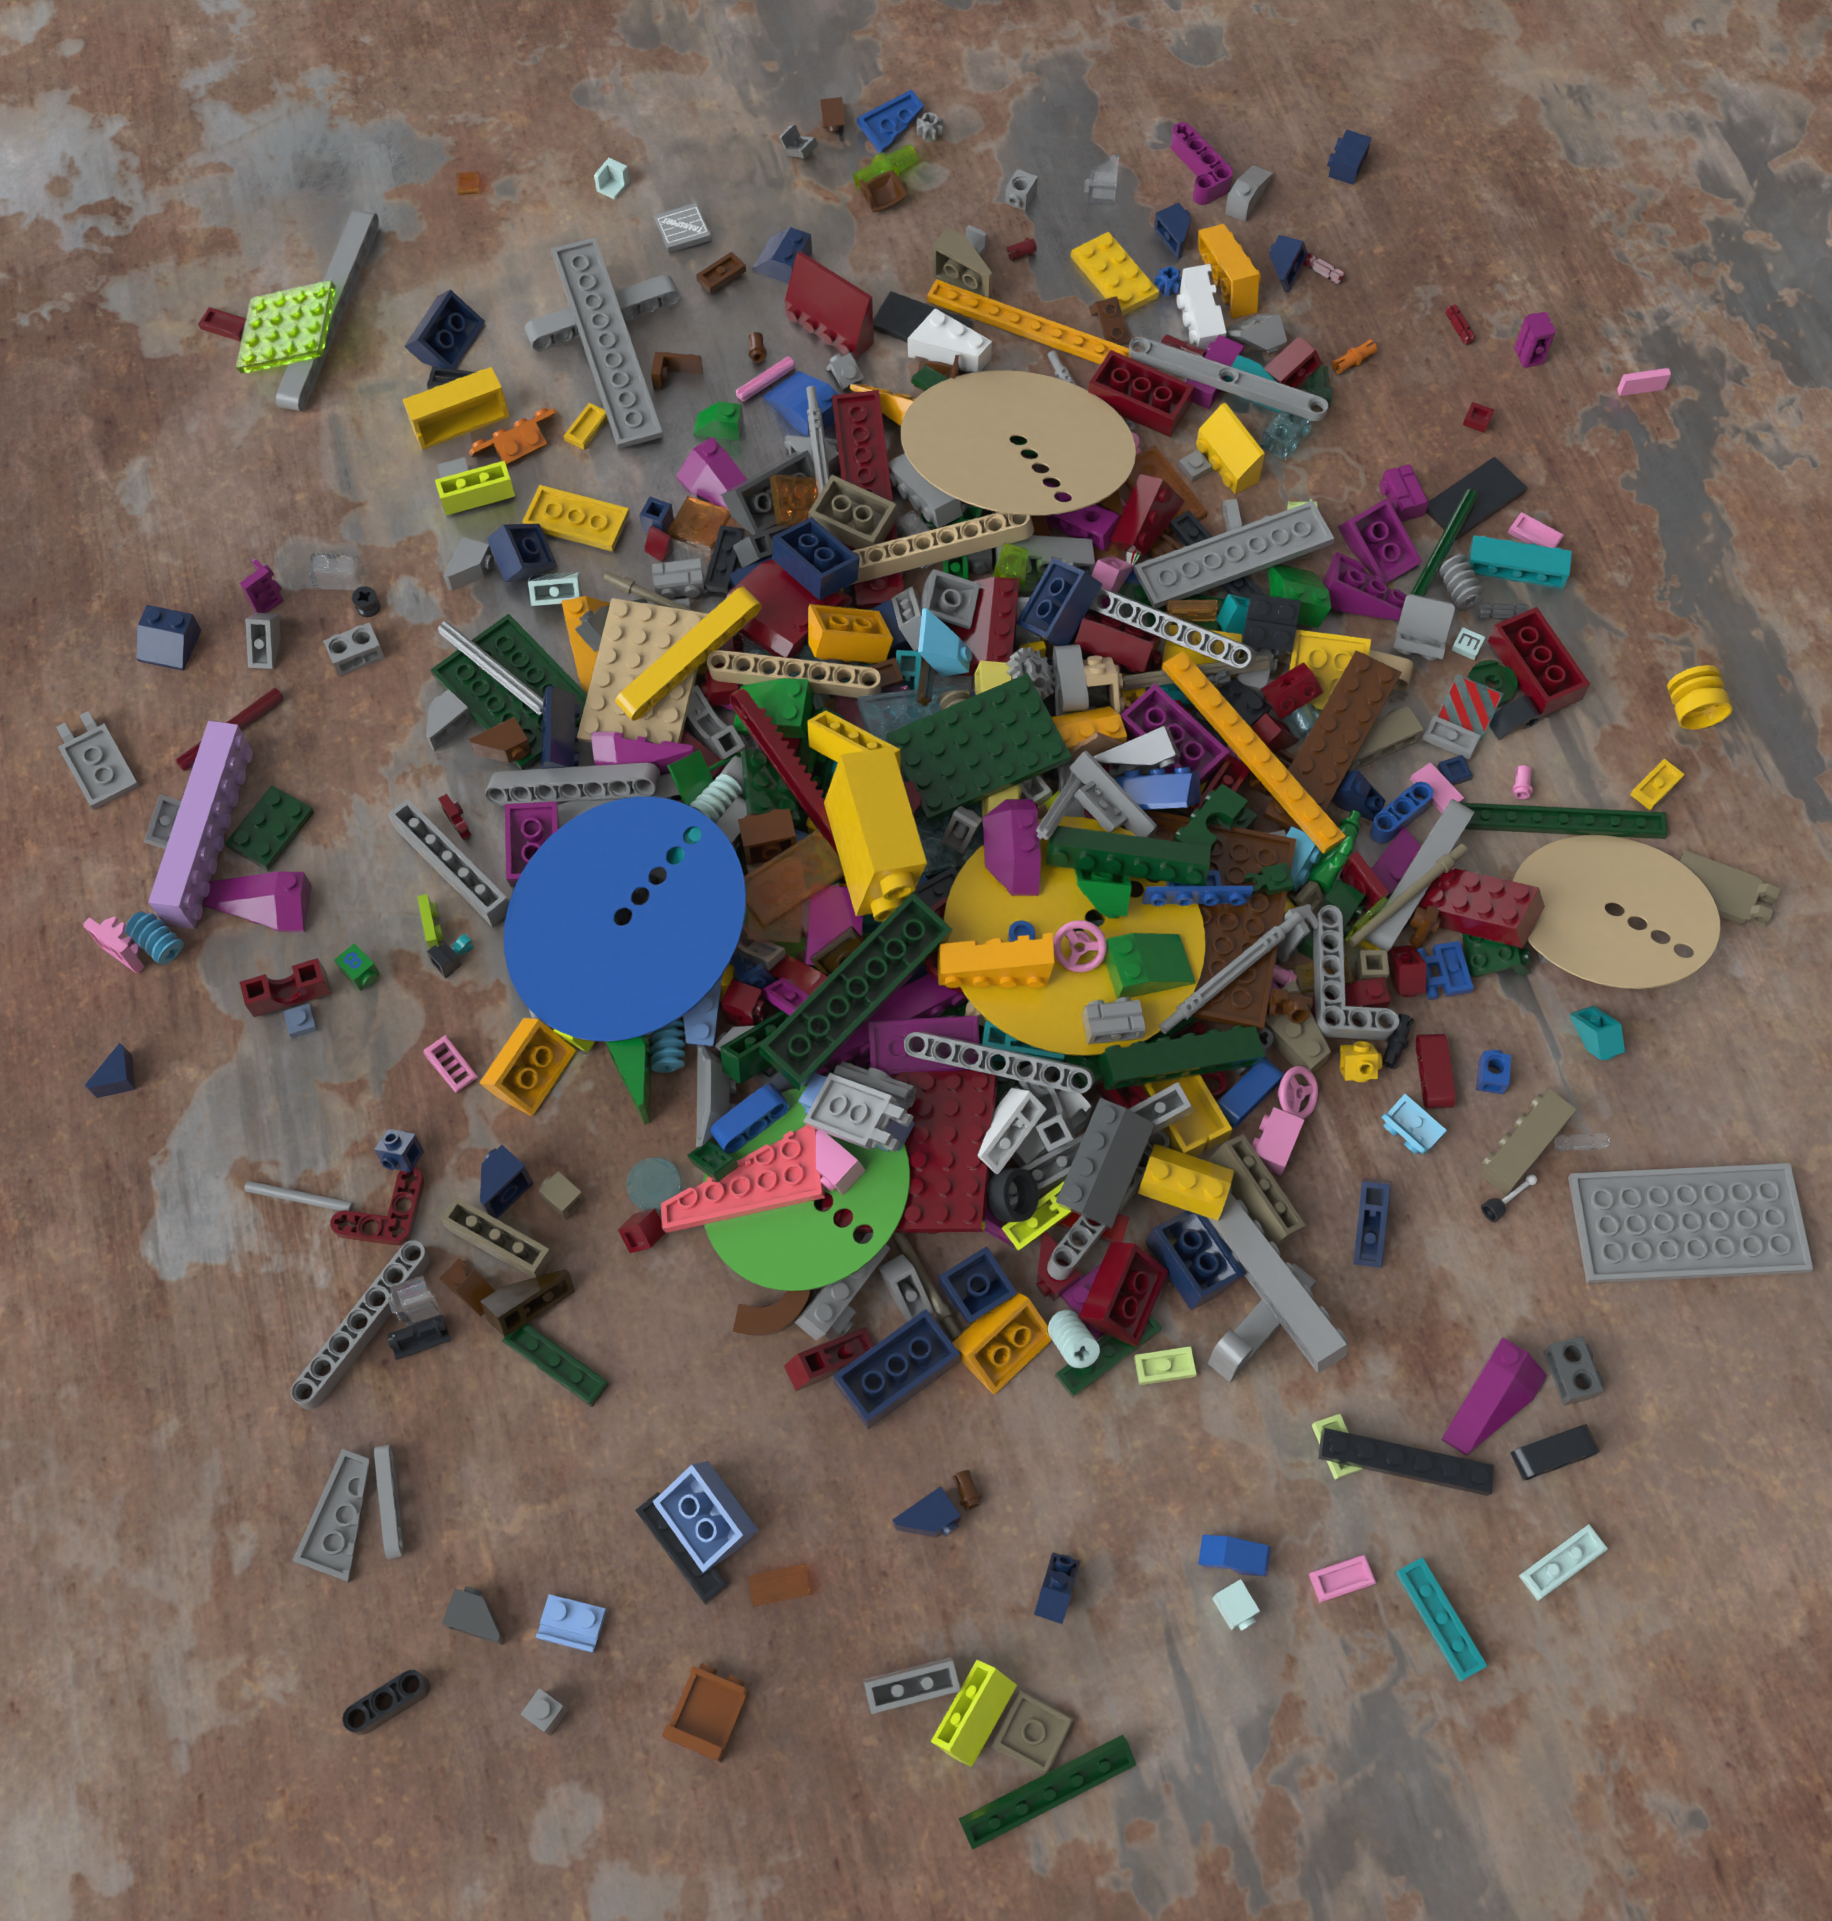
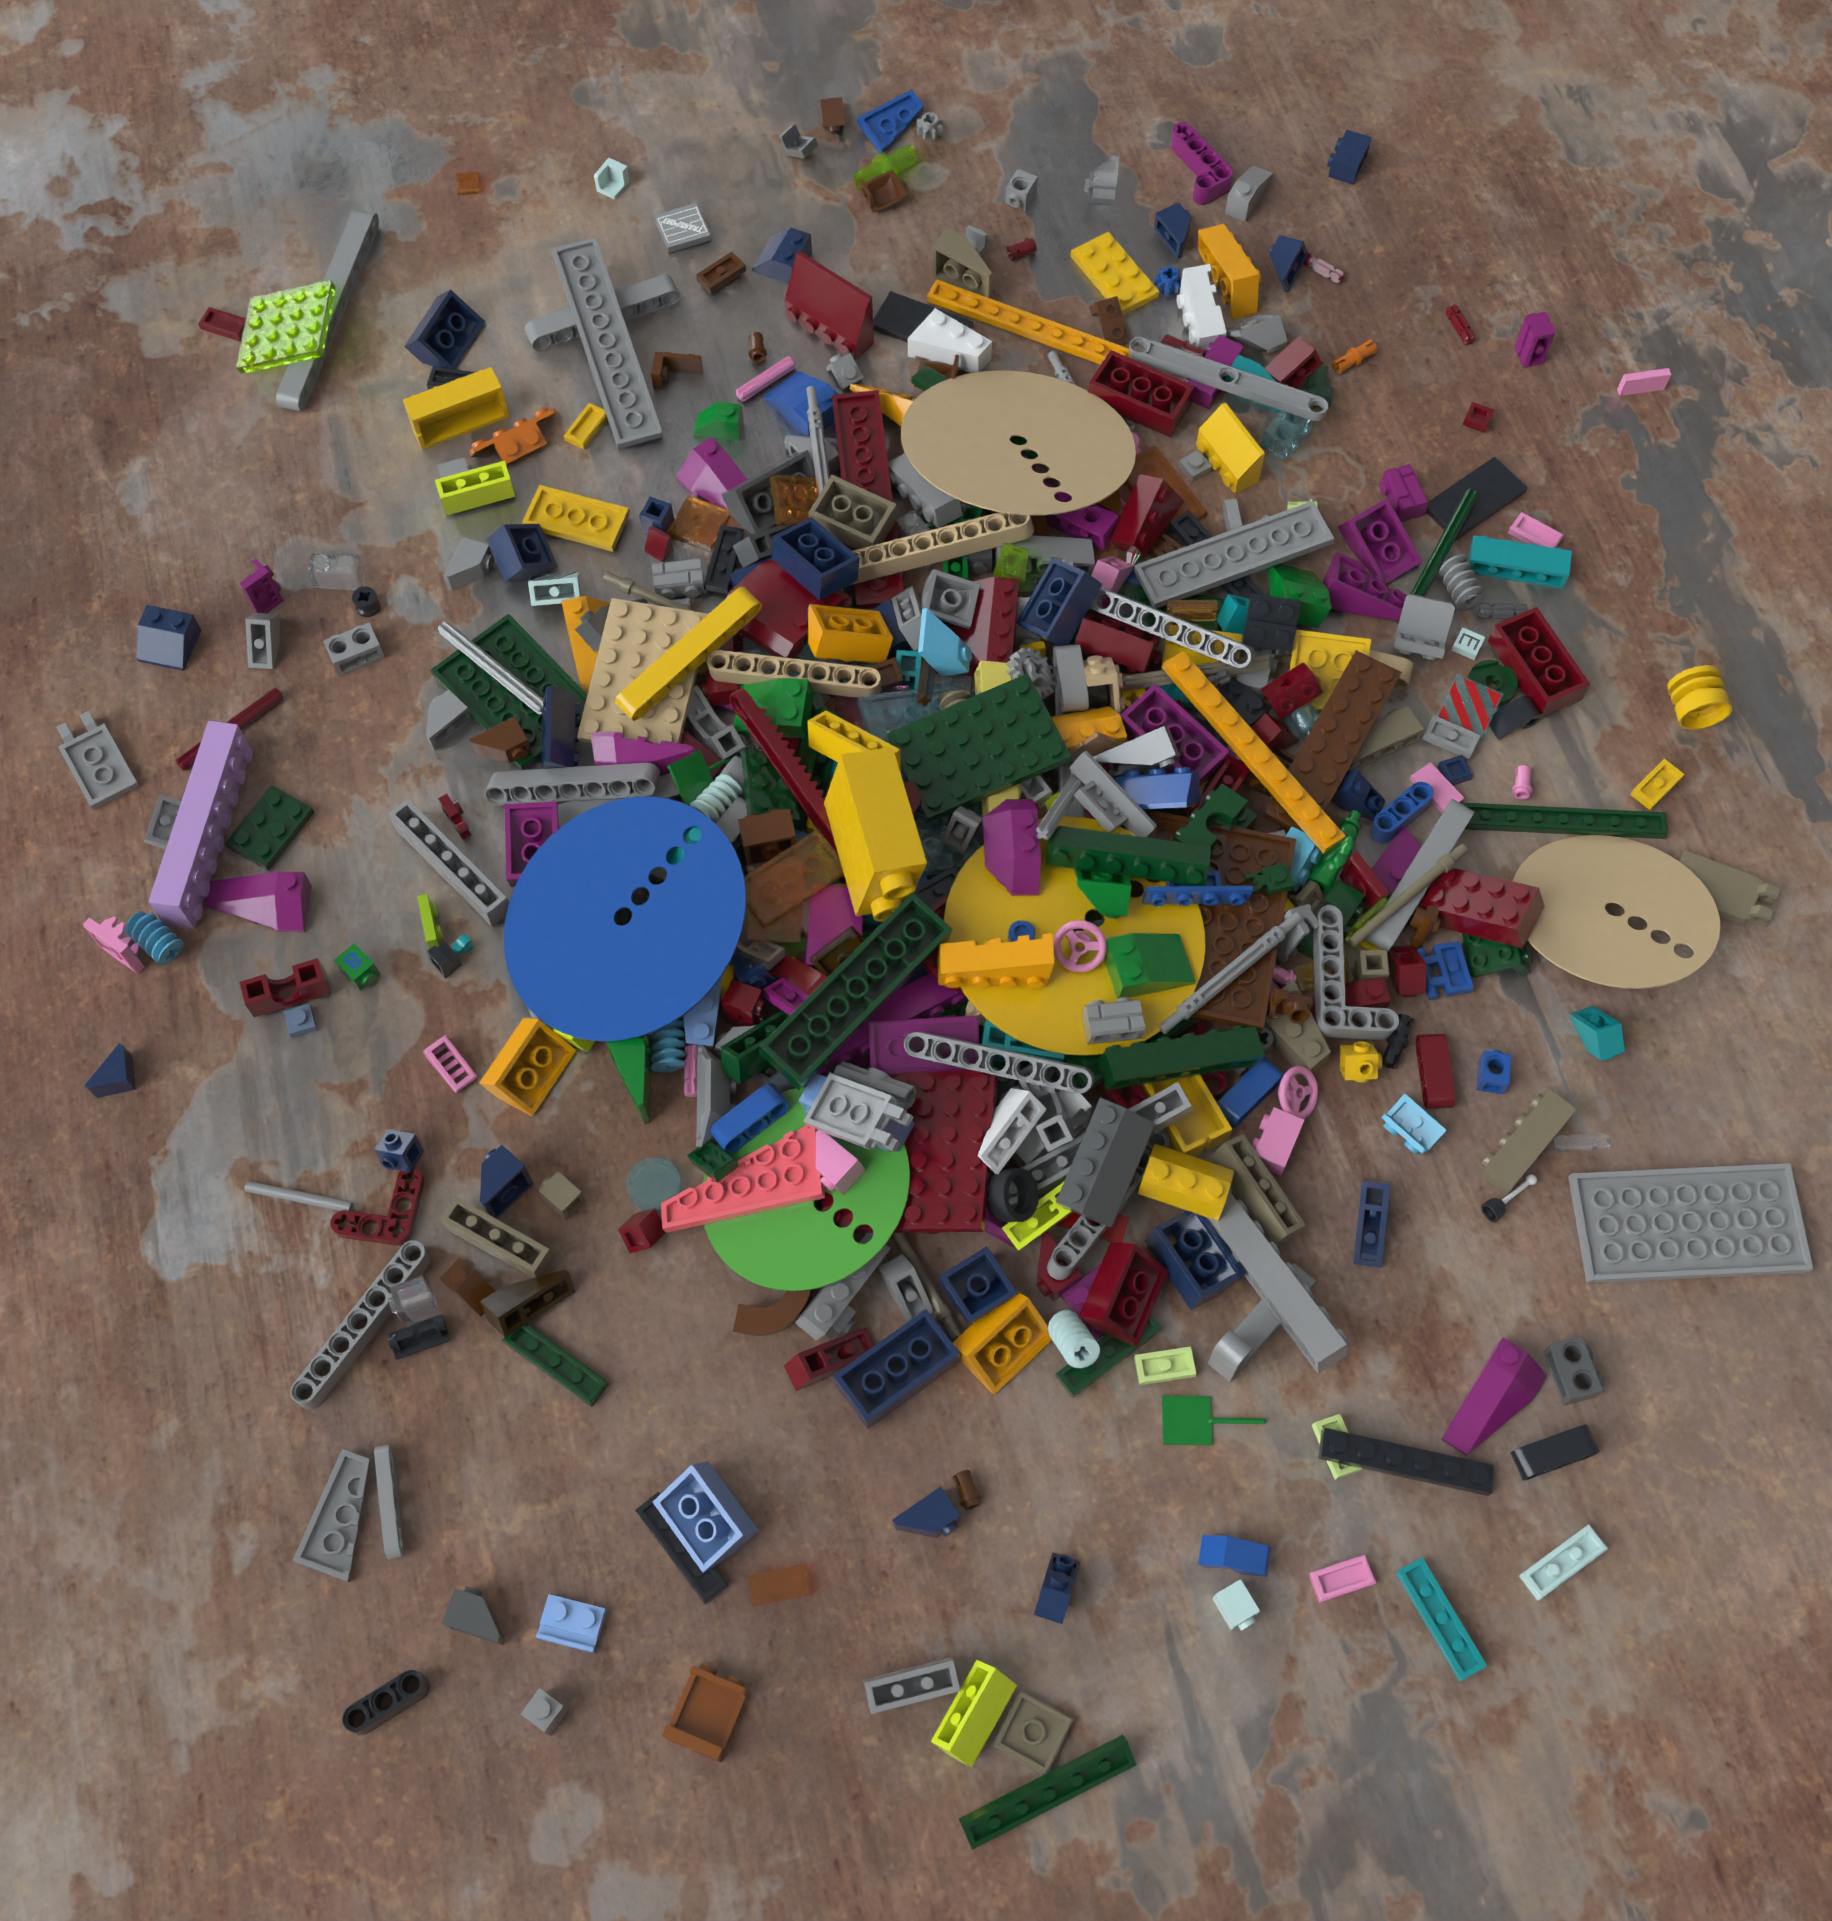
none -> bright pink axle [684,1045,698,1097]
none -> green piece [1162,1396,1266,1446]

